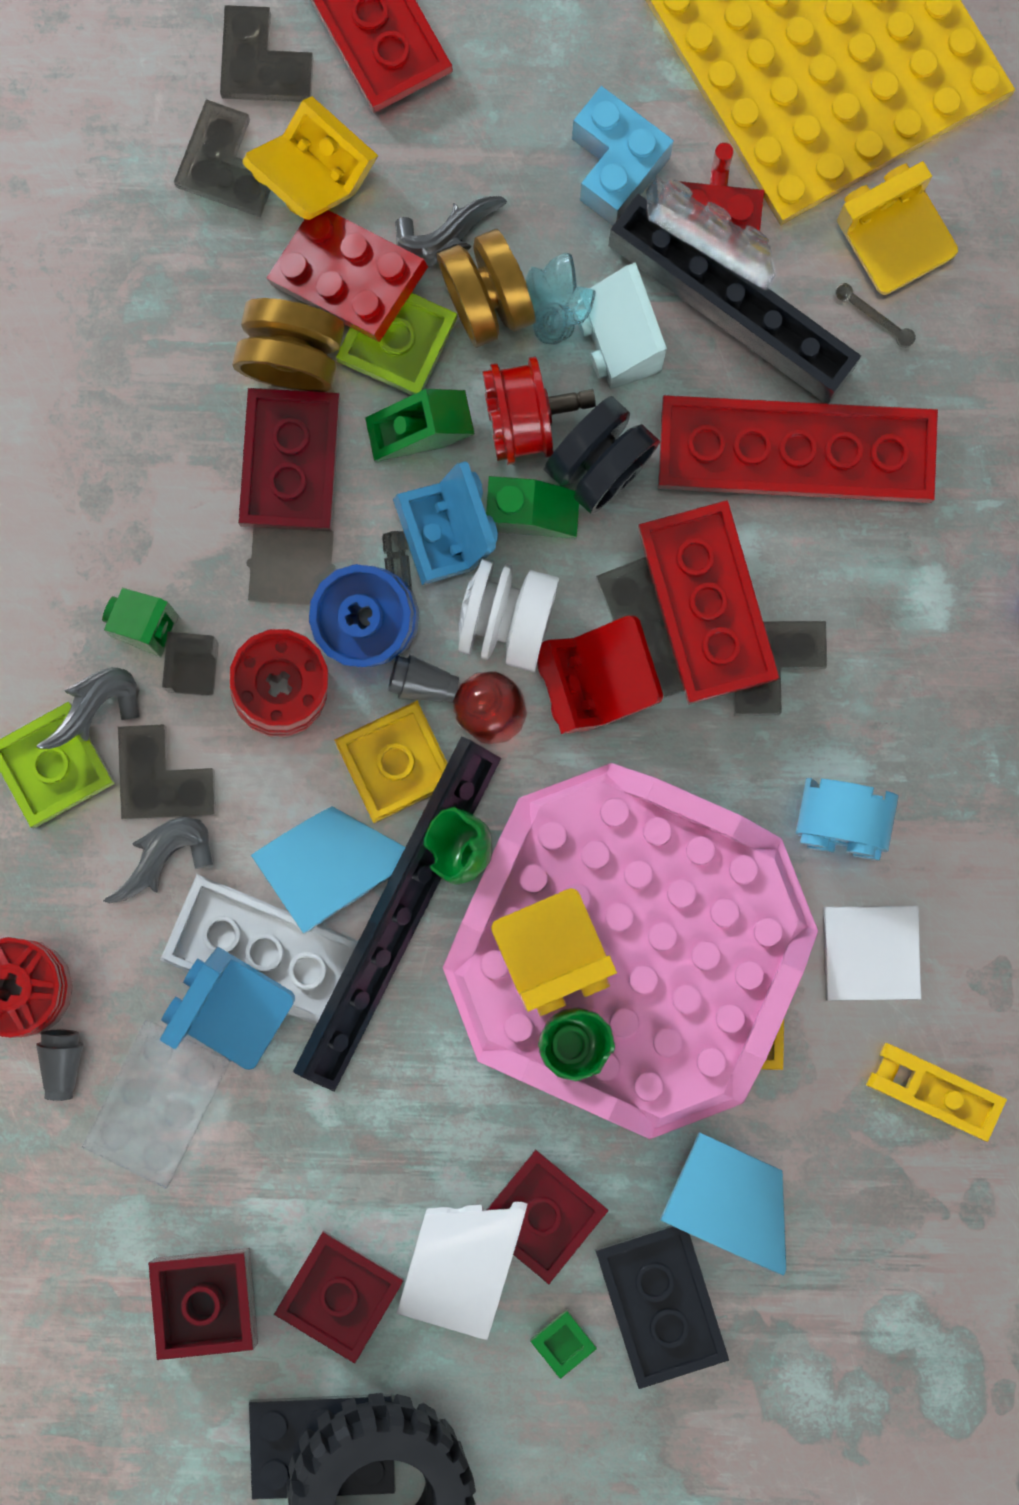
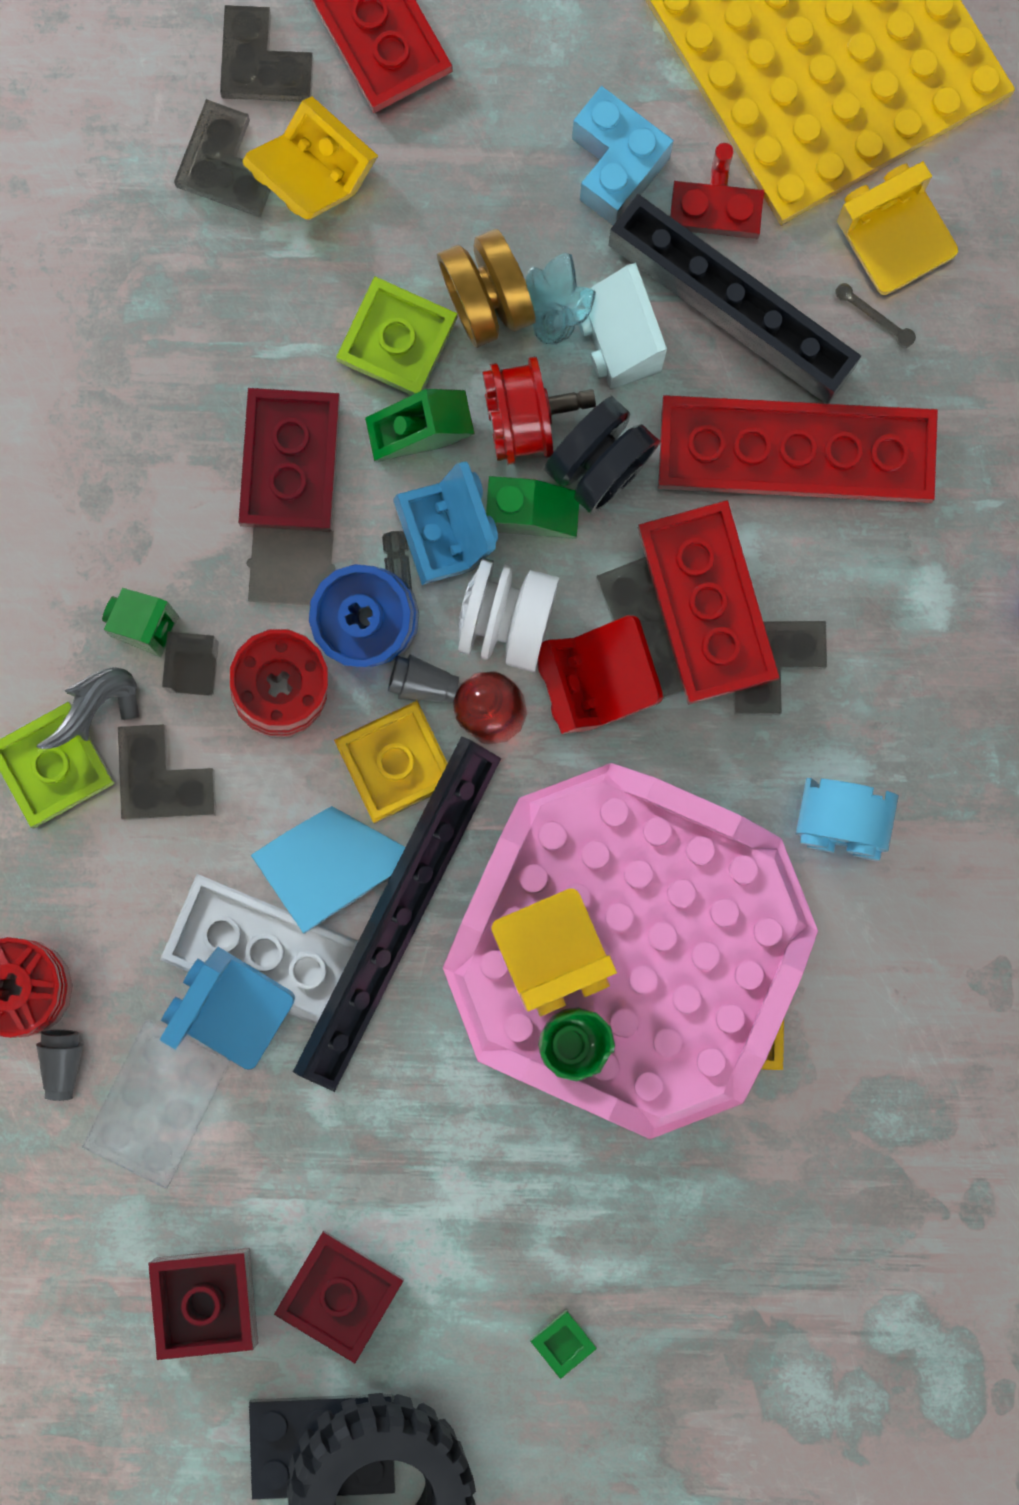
dark grey piece [103,817,213,903] -> none
pearl gold wheel [232,298,344,392] -> none
plate [266,210,428,342] -> none
dark grey piece [395,196,507,268] -> none
white slope [397,1202,527,1340] -> none
green hair [424,807,492,885] -> none
dark red plate [486,1149,609,1284] -> none
black plate [595,1225,729,1389] -> none
clear plate [646,176,776,290] -> none
medium azure slope [660,1132,786,1276] -> none
white tile [823,906,921,1001] -> none
yellow plate [866,1043,1007,1142] -> none

